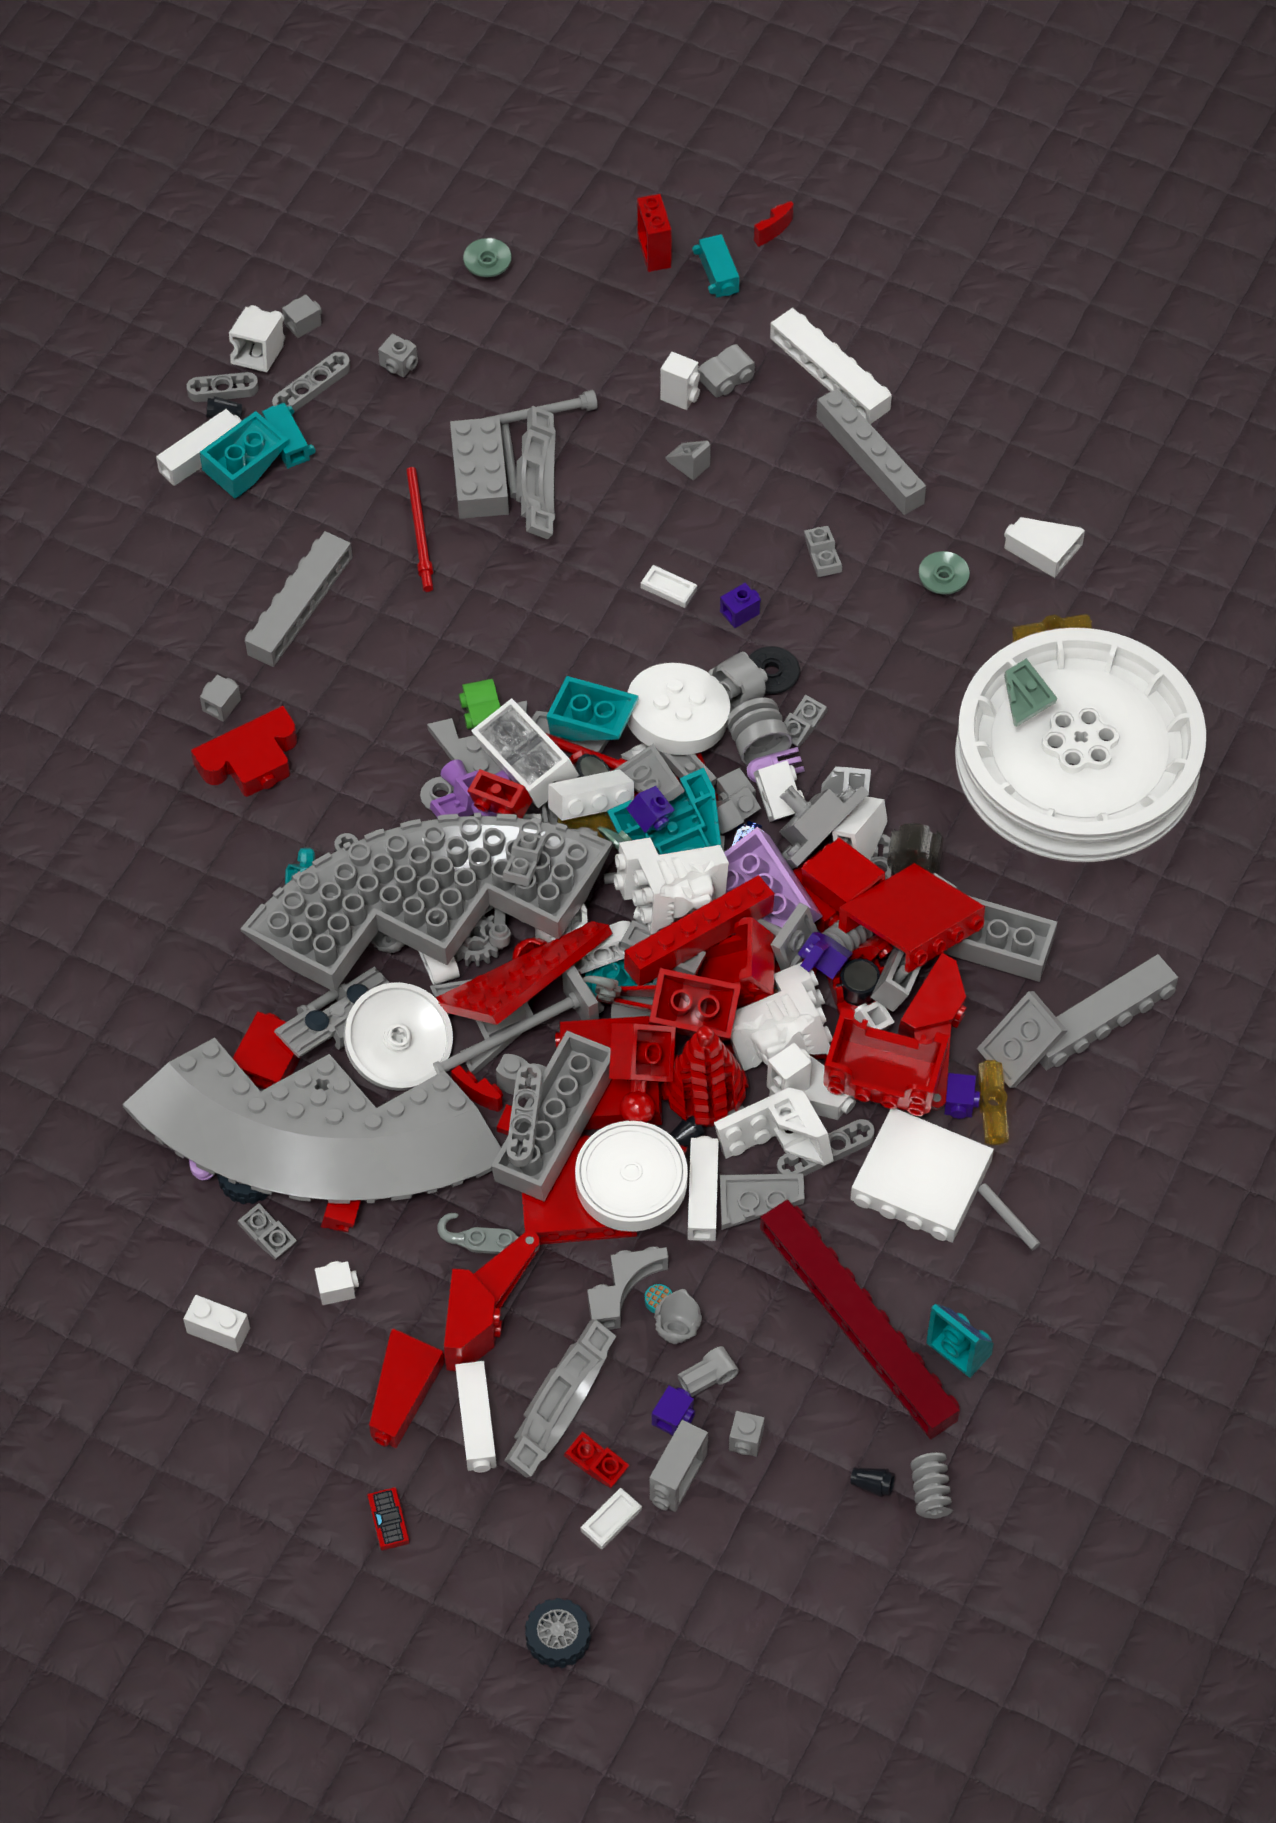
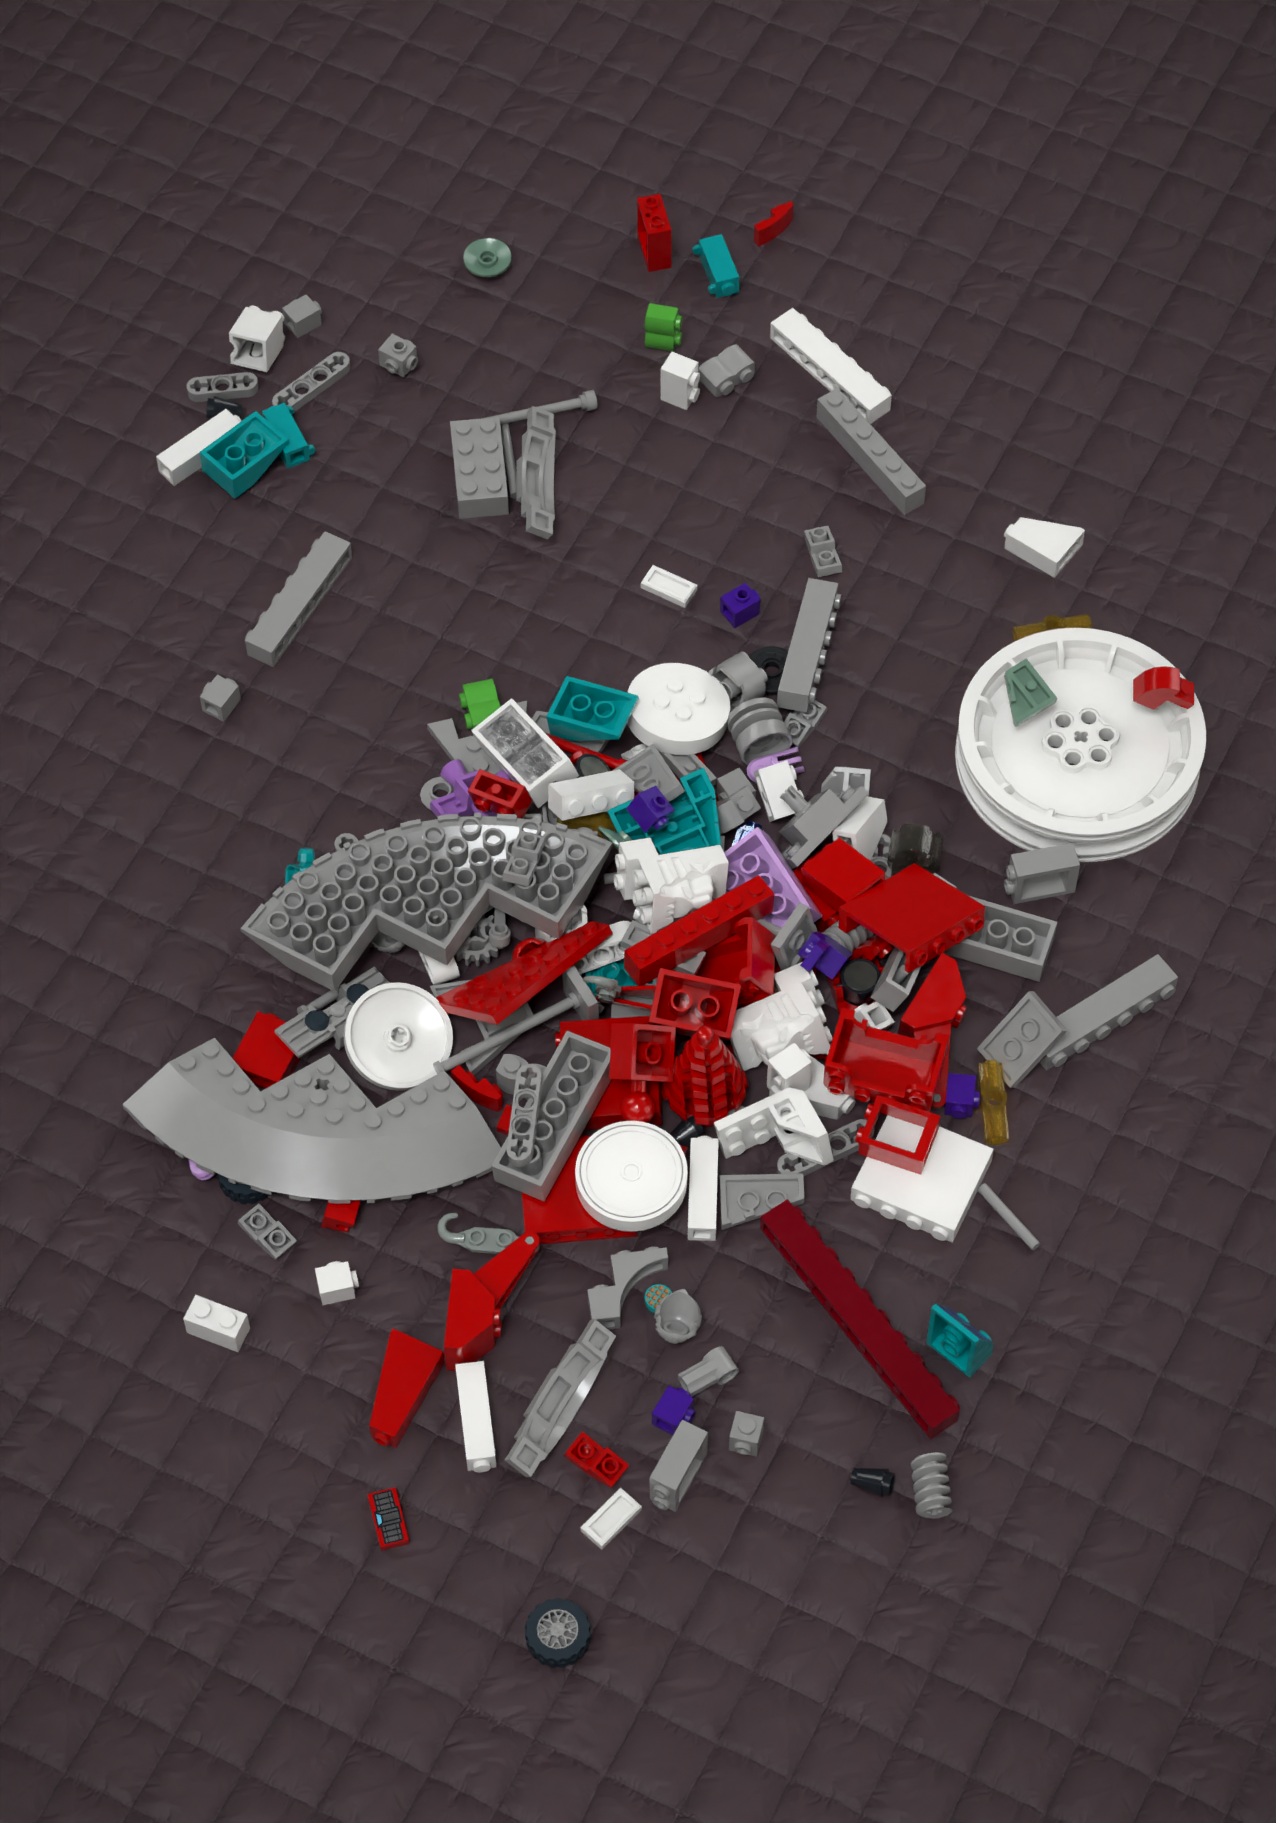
red brick [191,706,297,797] -> none
red bar [406,467,433,592] -> none
light grey slope [665,441,710,480] -> none
sand green dish [919,551,970,594] -> none
none -> bright green brick [645,303,683,352]
none -> light grey brick [777,578,842,713]
none -> red window [855,1095,941,1175]
none -> light grey window [1004,843,1080,904]
none -> red brick [1133,666,1194,710]

